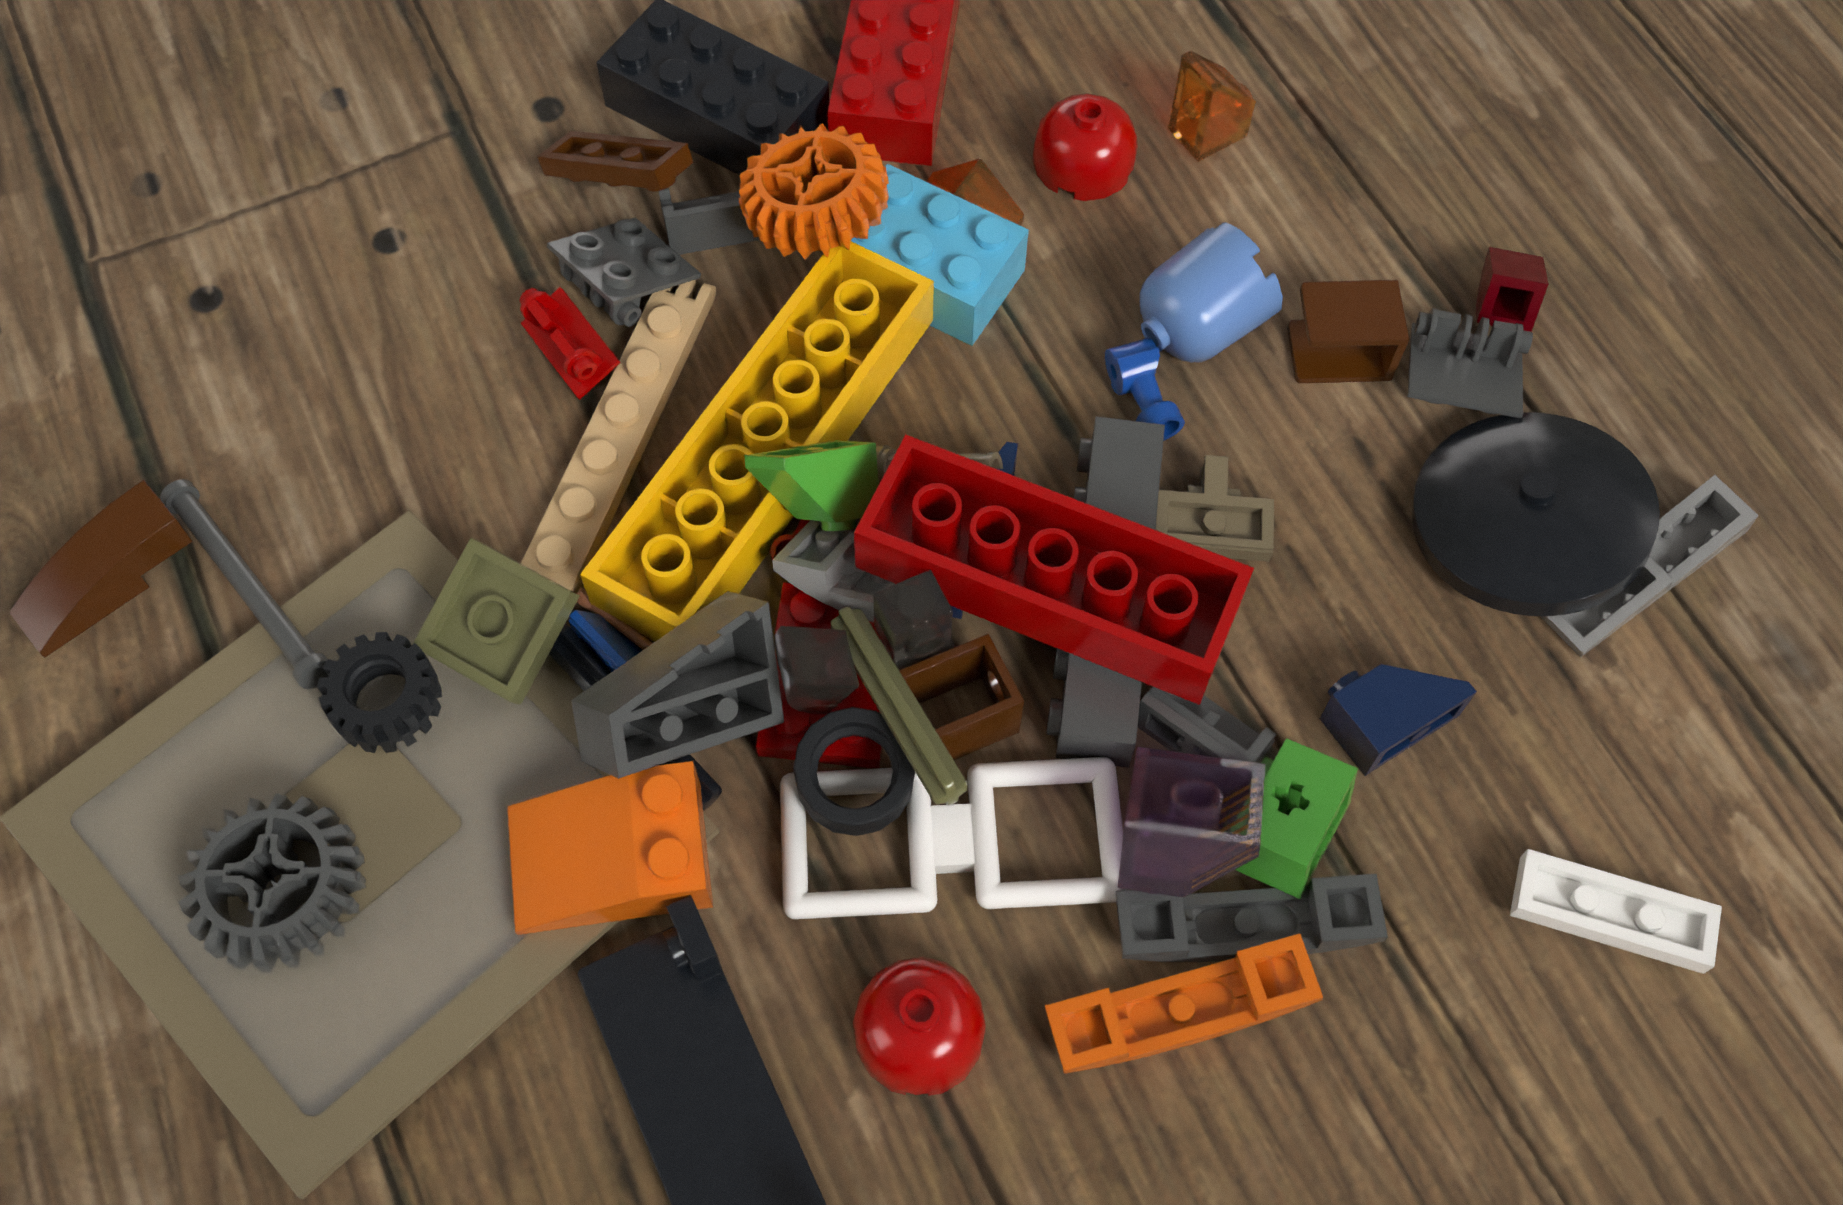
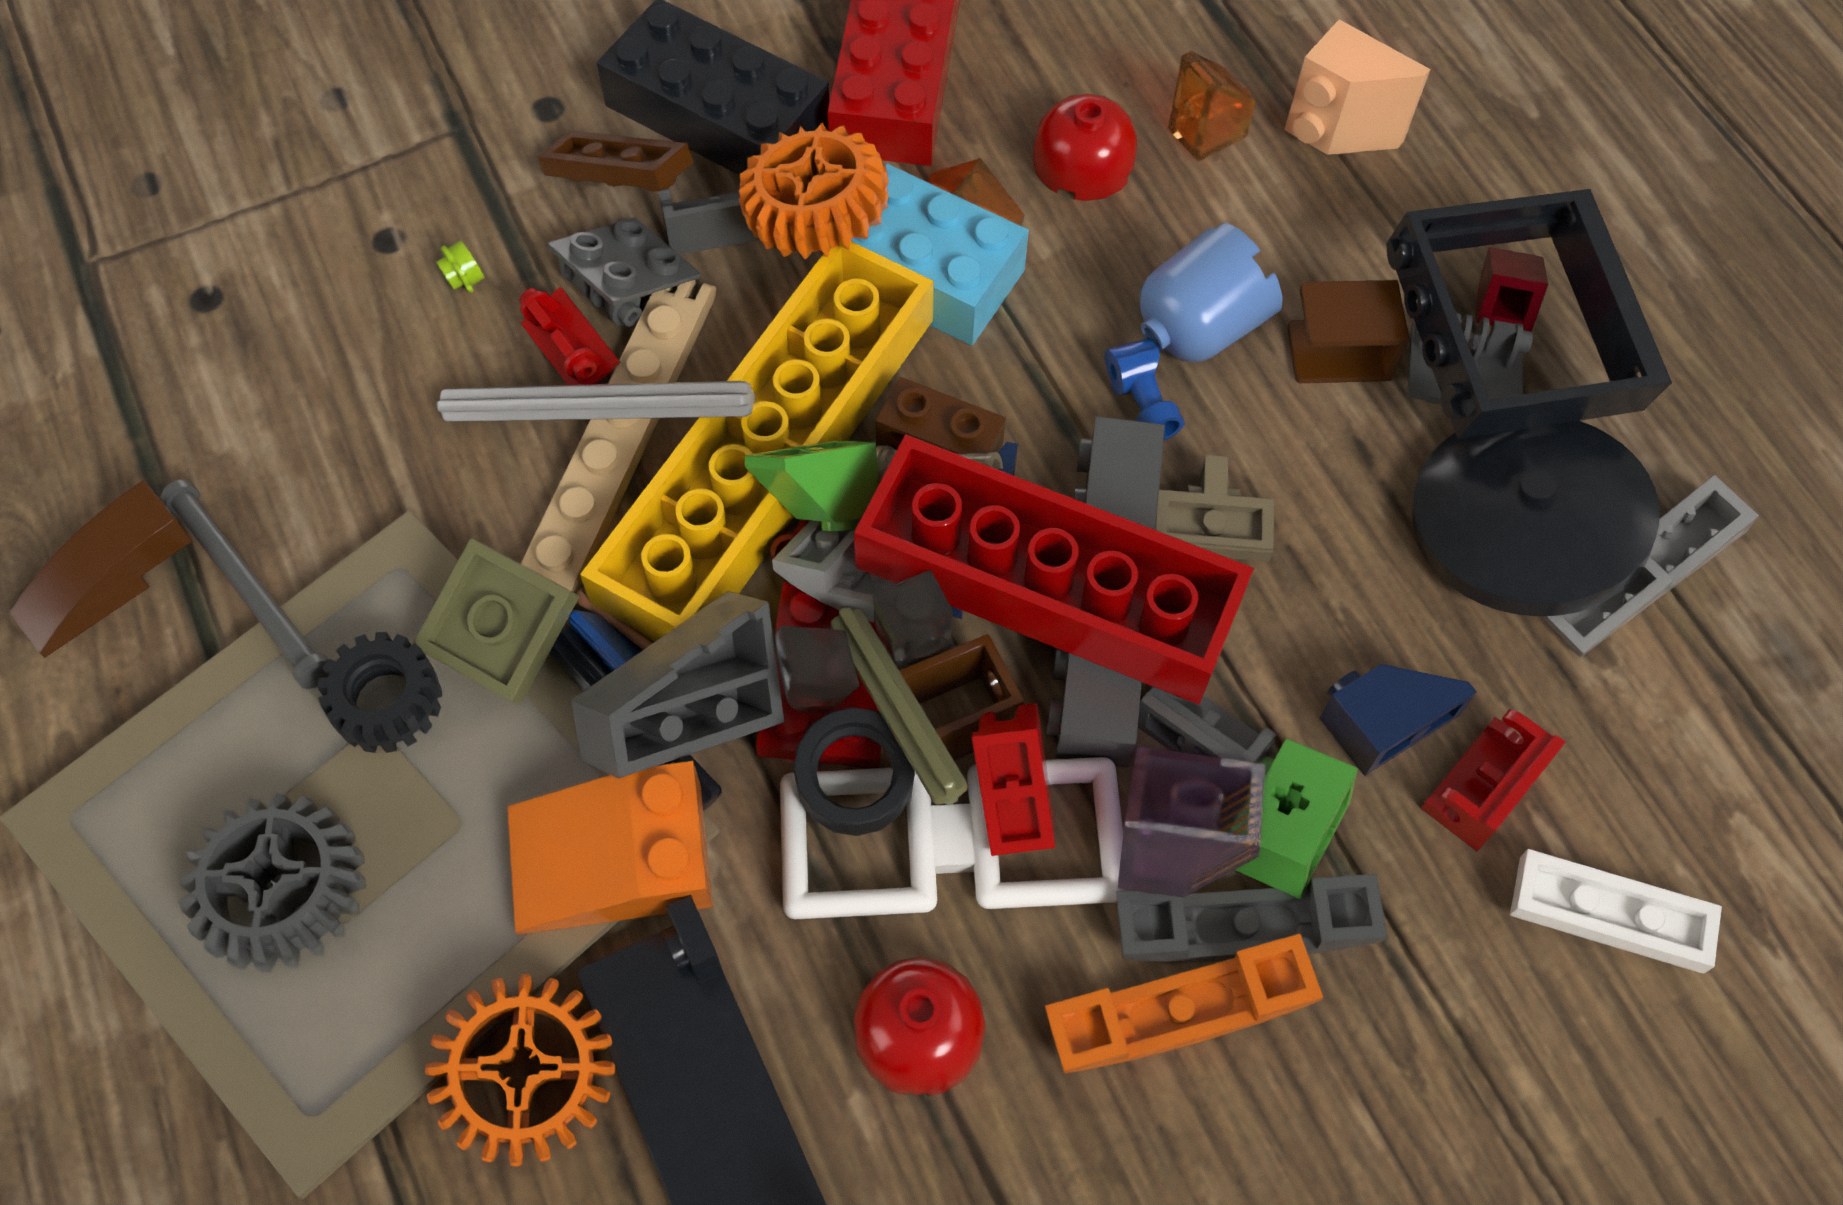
none -> orange gear [425,974,615,1166]
none -> lime plate [436,240,485,293]
none -> light grey axle [436,381,755,422]
none -> reddish brown brick [876,377,1006,454]
none -> red hinge [972,703,1055,856]
none -> light nougat slope [1284,19,1430,155]
none -> black window [1386,189,1672,439]
none -> red hinge [1421,709,1566,852]

